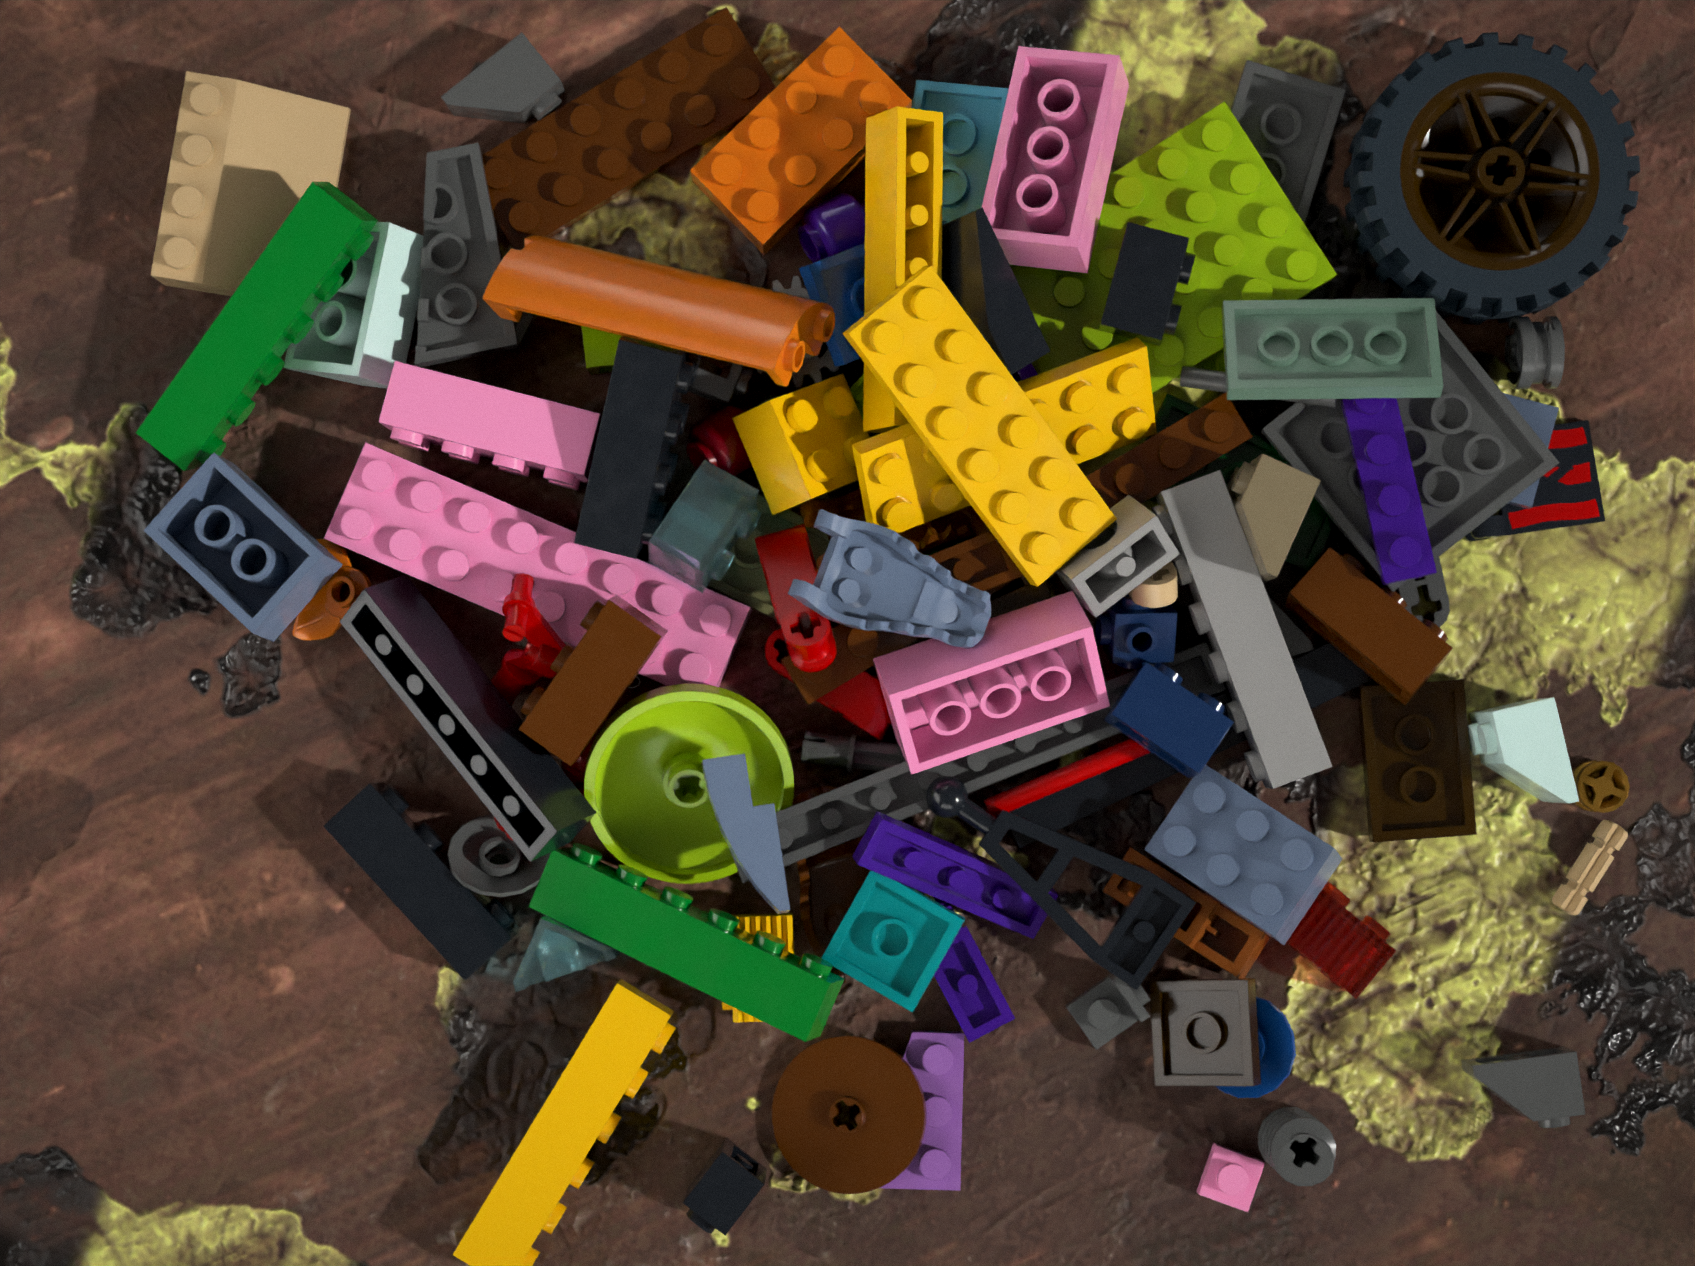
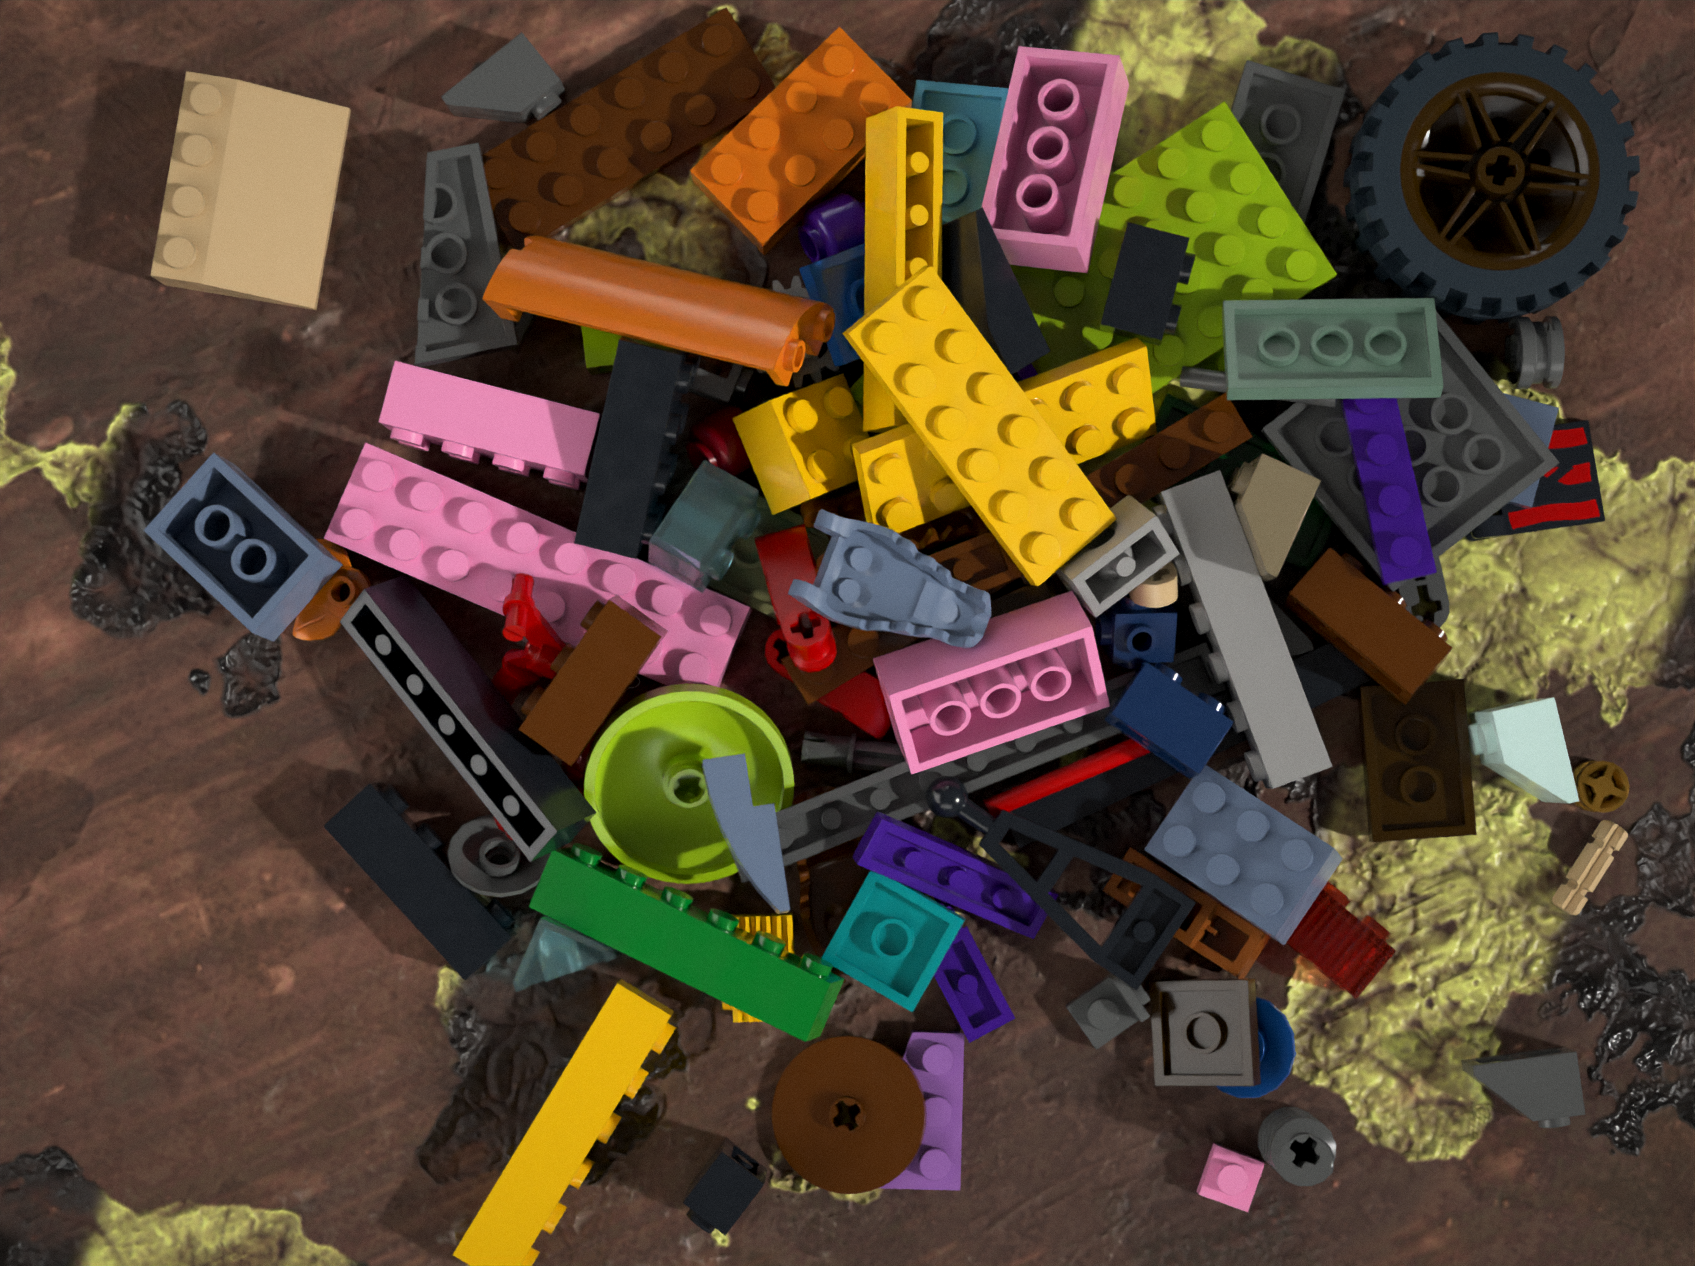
green brick [136,182,378,471] -> none
light aqua slope [283,222,423,389] -> none

